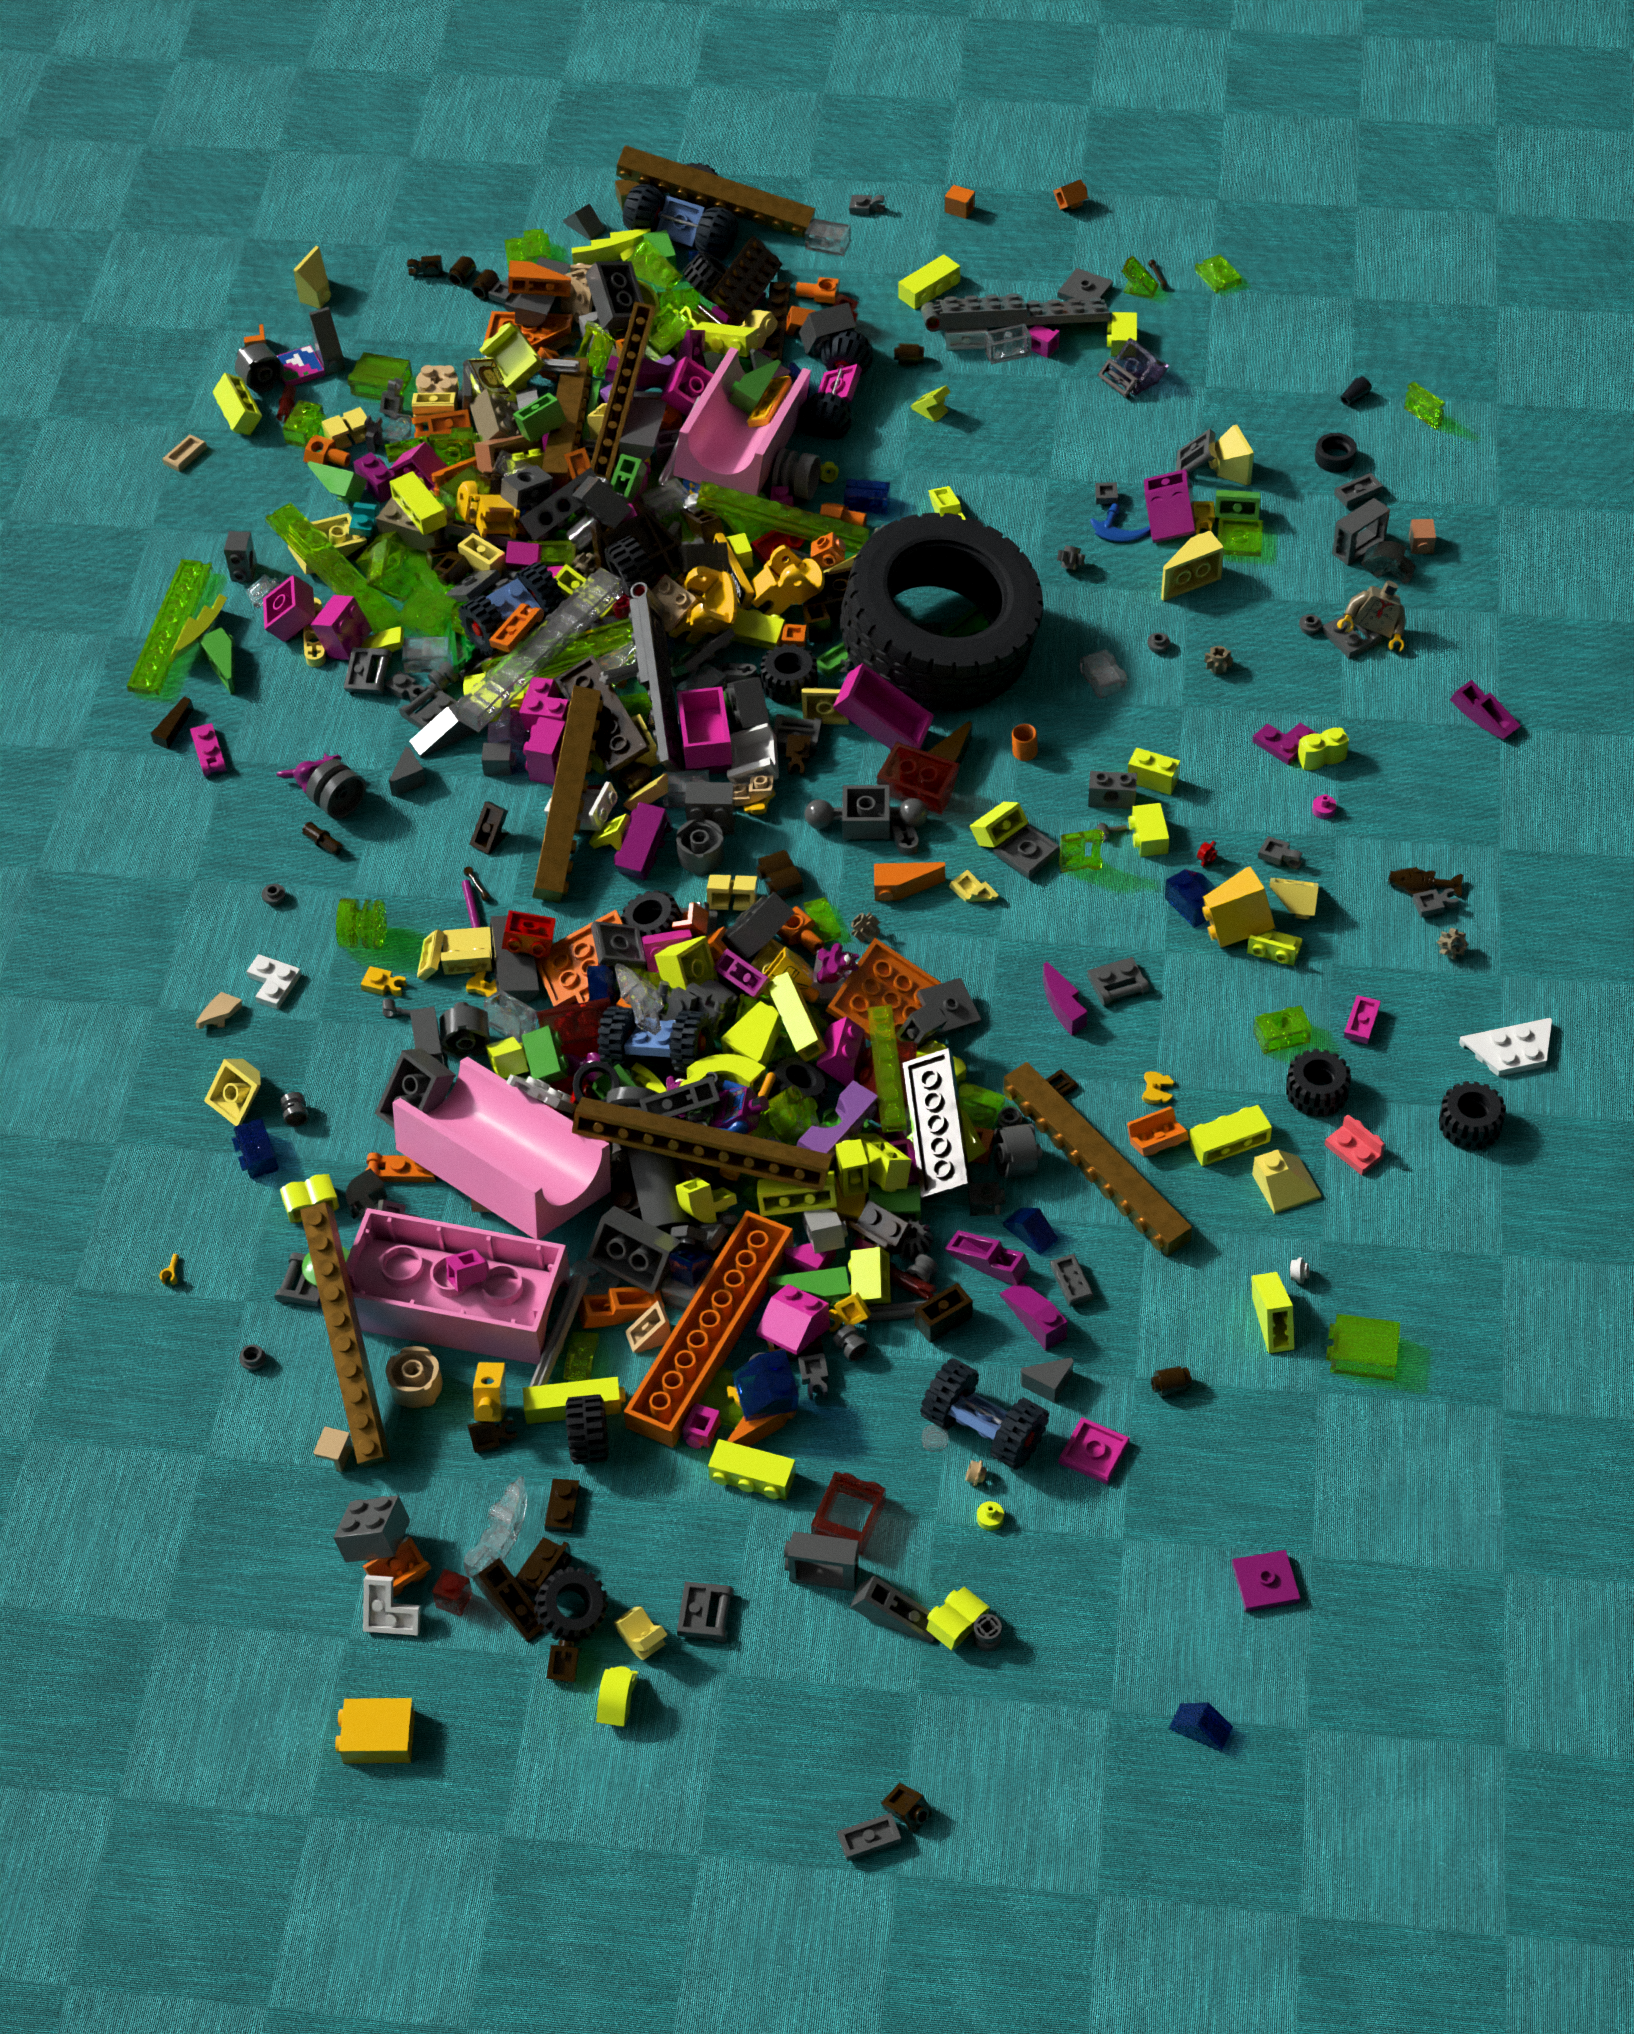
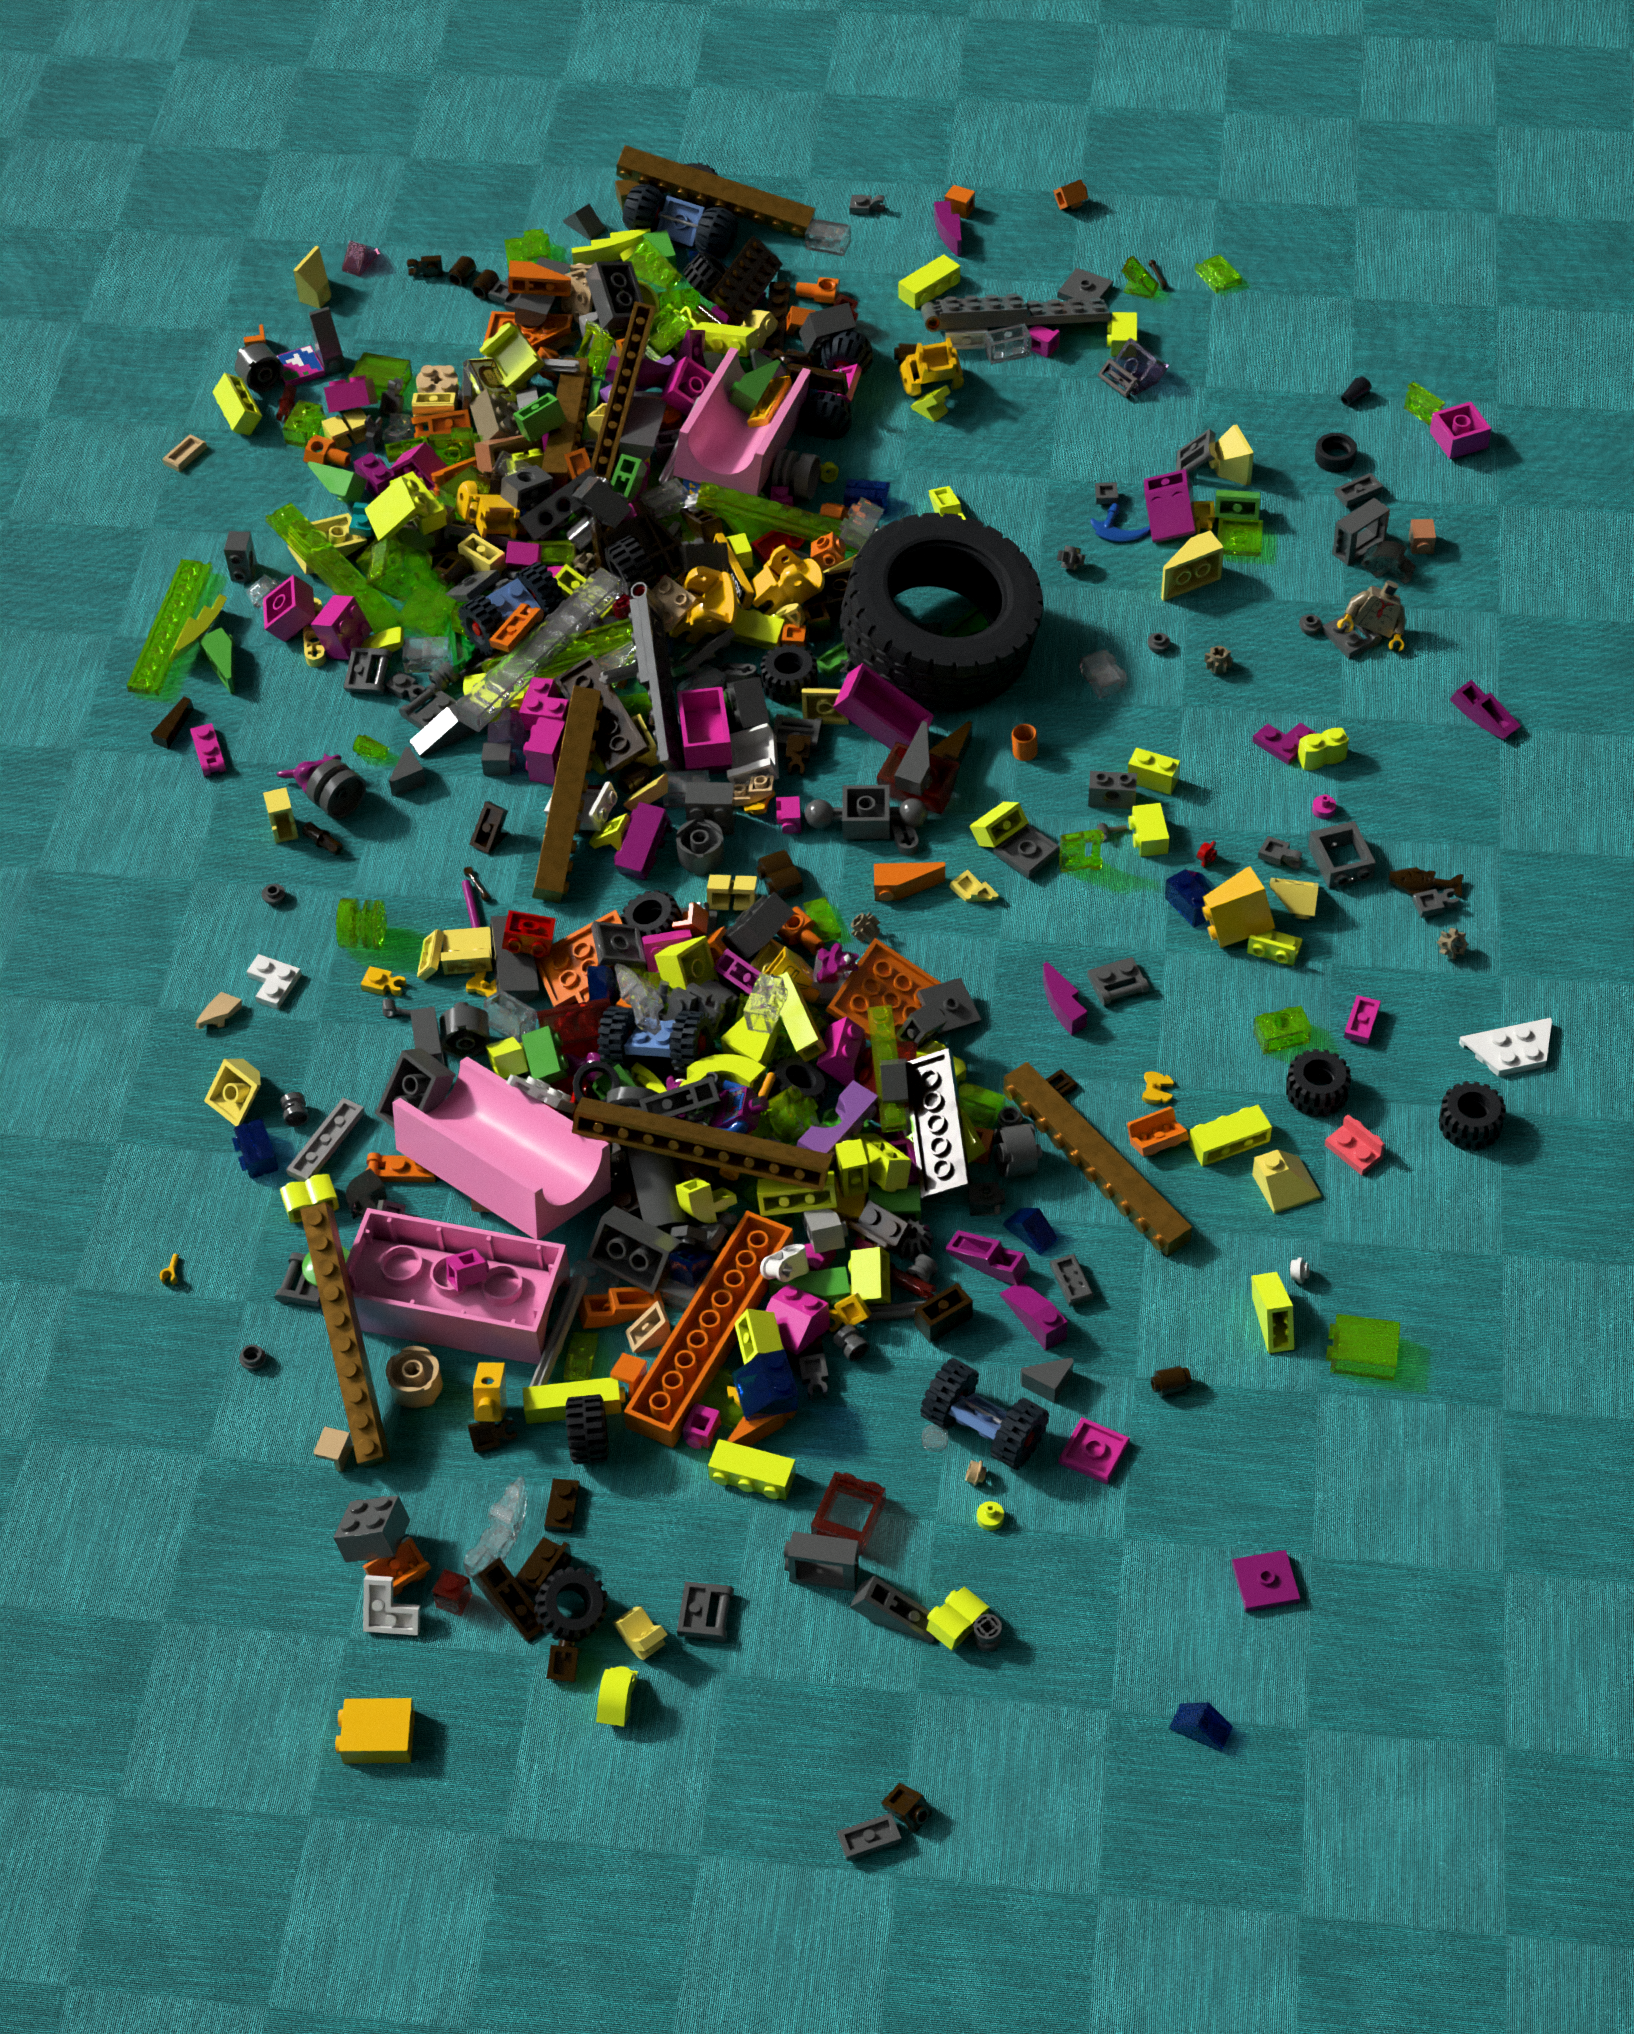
none -> light yellow piece [263,788,298,843]
none -> light grey plate [286,1098,365,1182]
none -> dark pink brick [324,375,378,413]
none -> clear pink slope [342,240,380,277]
none -> clear neon green cone [353,734,389,760]
none -> neon yellow panel [364,476,429,548]
none -> orange panel [610,1353,647,1398]
none -> neon yellow brick [734,1309,785,1371]
none -> clear brick [743,973,788,1034]
none -> white piece [760,1244,809,1282]
none -> dark brown animal [773,349,821,368]
none -> light yellow slope [775,603,806,627]
none -> dark pink brick [776,796,801,834]
none -> dark brown tile [786,363,849,395]
none -> clear brick [839,497,884,550]
none -> dark grey slope [880,1058,909,1104]
none -> dark grey slope [894,721,933,797]
none -> yellow piece [899,338,964,397]
none -> magenta slope [934,201,961,256]
none -> dark grey window [1308,821,1376,889]
none -> dark pink brick [1430,402,1491,459]

